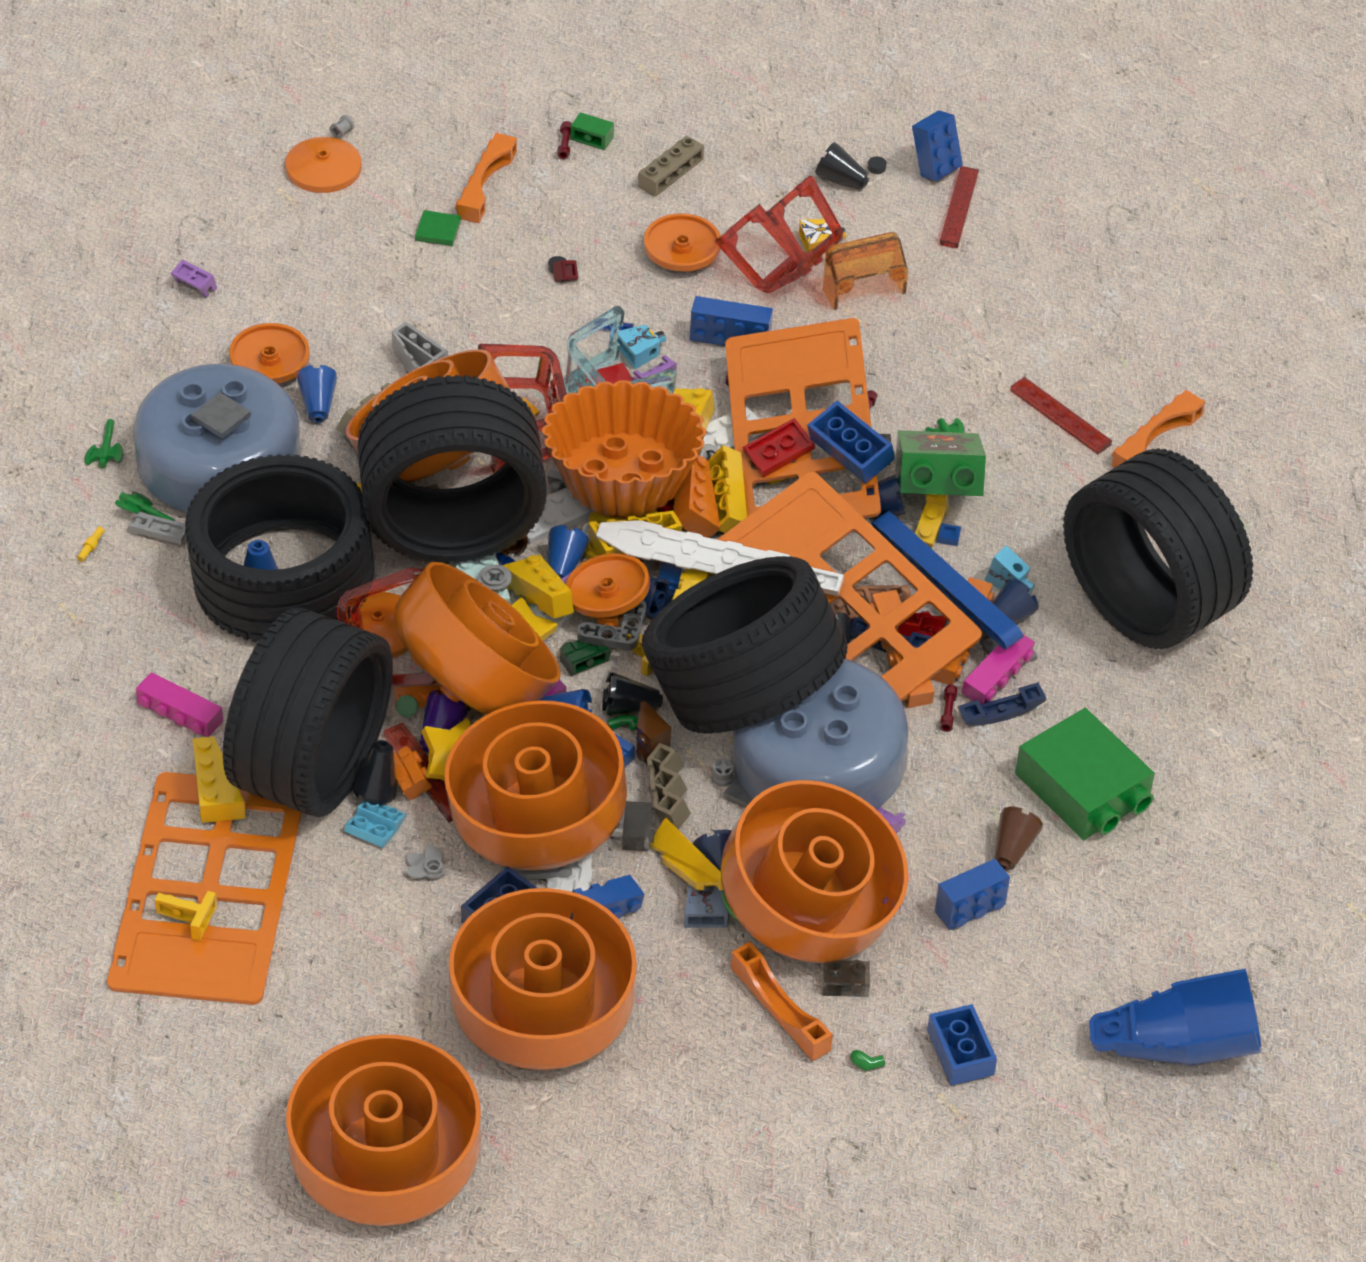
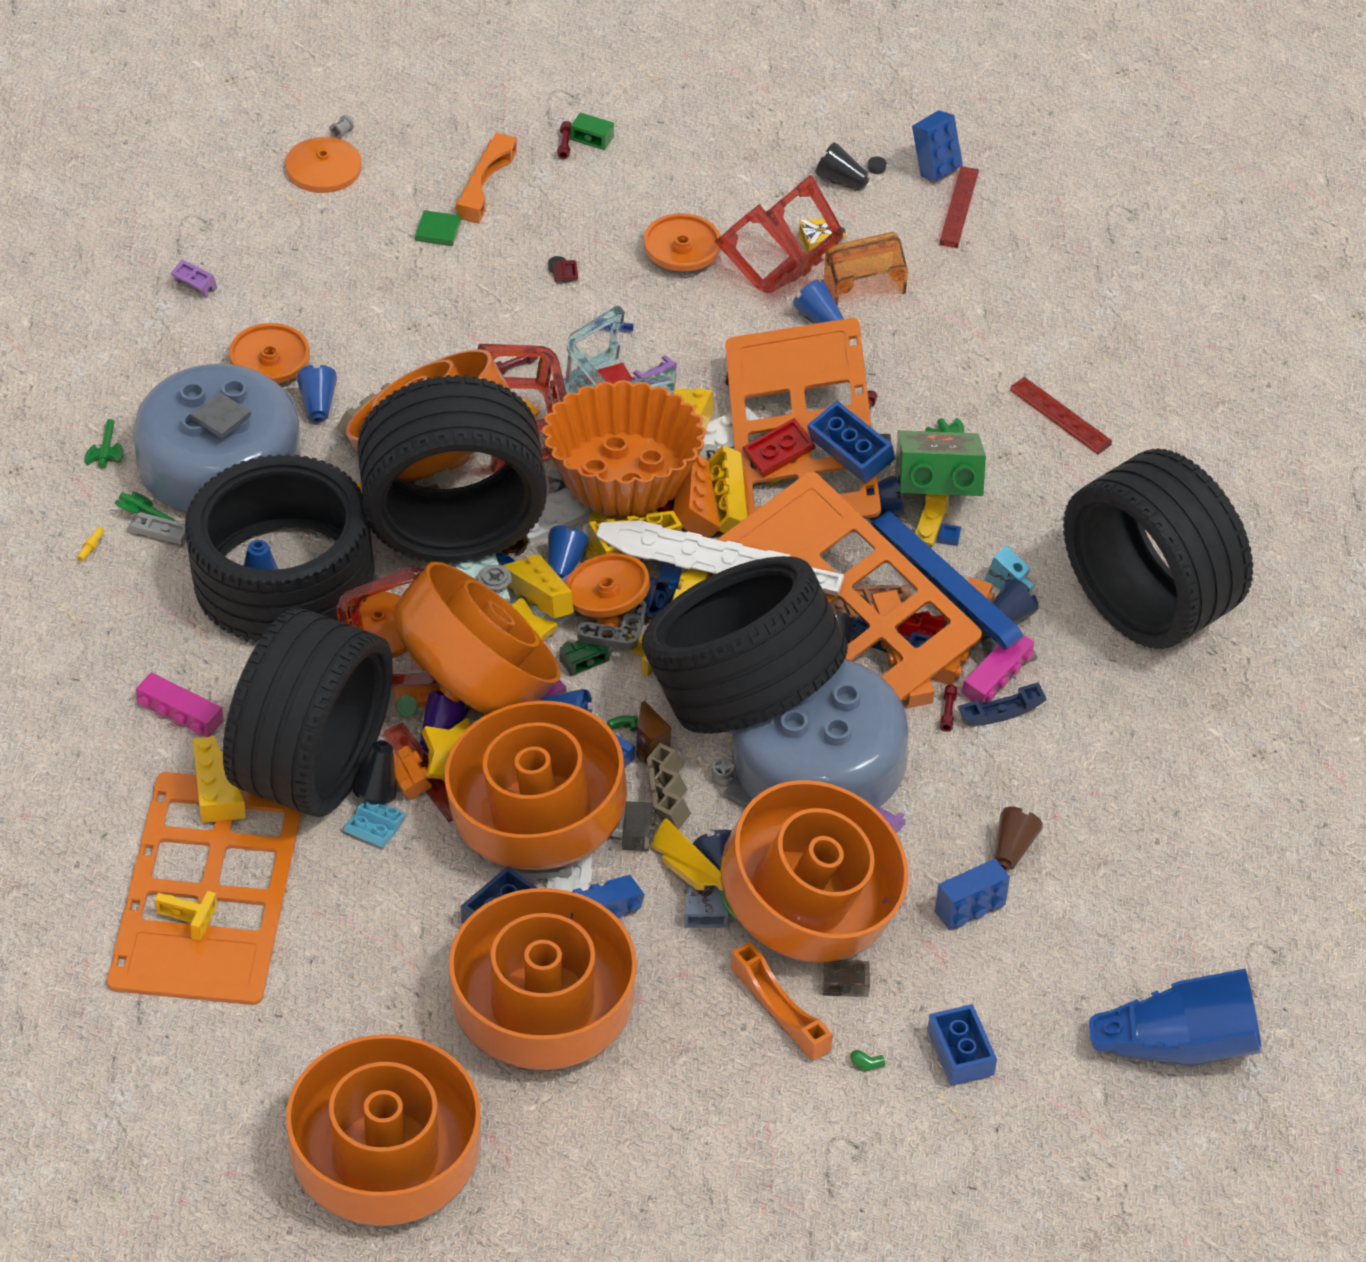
light grey wedge [392,322,448,372] -> none
light grey plate [405,844,445,879] -> none
black cone [602,672,663,715] -> none
medium azure torso [616,325,666,369] -> none
dark tan brick [638,135,704,197] -> none
blue brick [690,296,773,346] -> none
green brick [1015,707,1155,841] -> none
orange arch [1112,390,1205,468] -> none
none -> dark red bar [495,348,538,375]
none -> blue cone [793,279,844,323]

